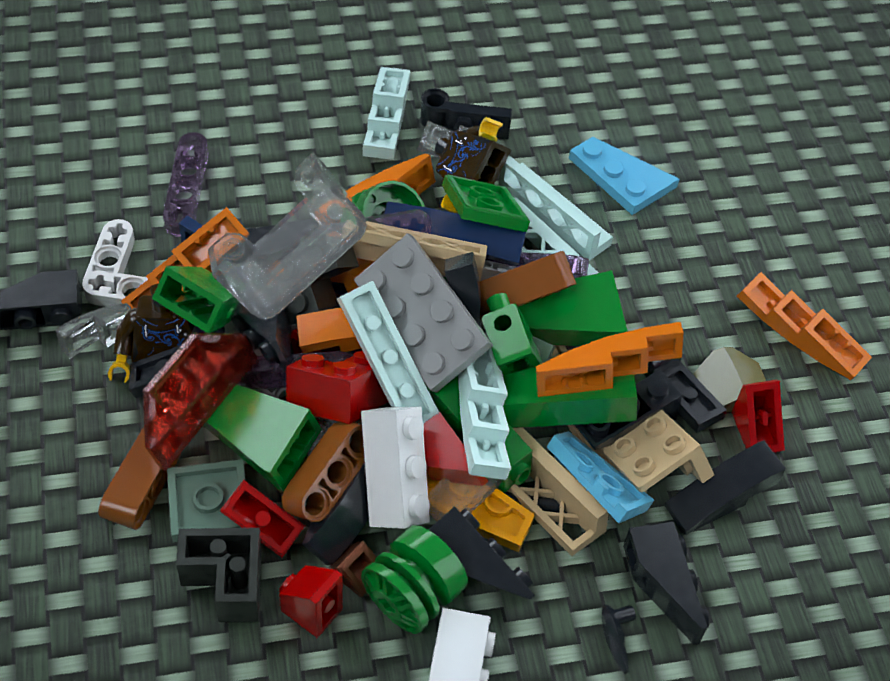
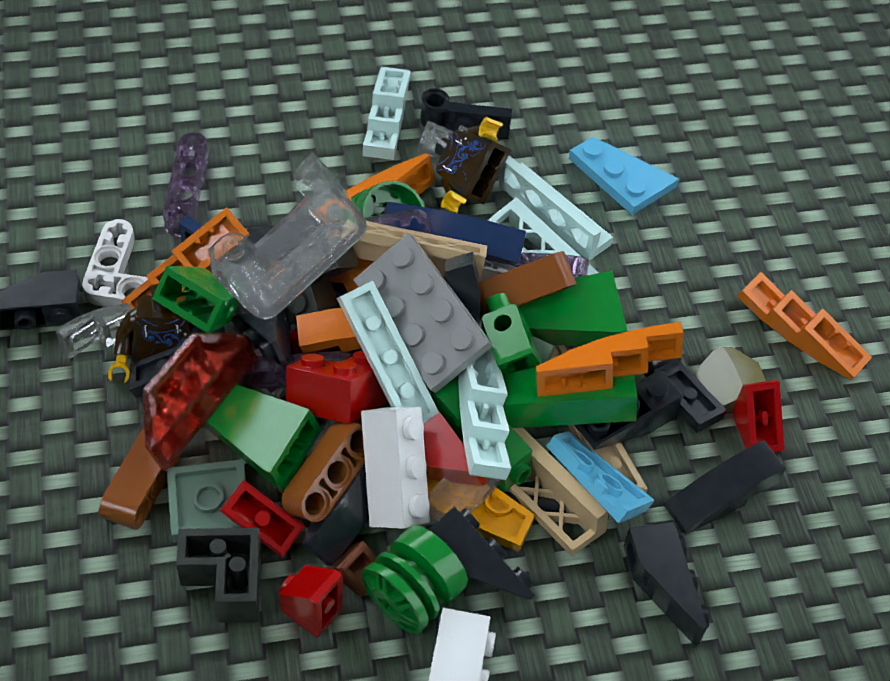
green tile [442,174,530,232] -> none
black bar [602,604,636,674] -> none
tan bracket [603,409,714,492] -> none

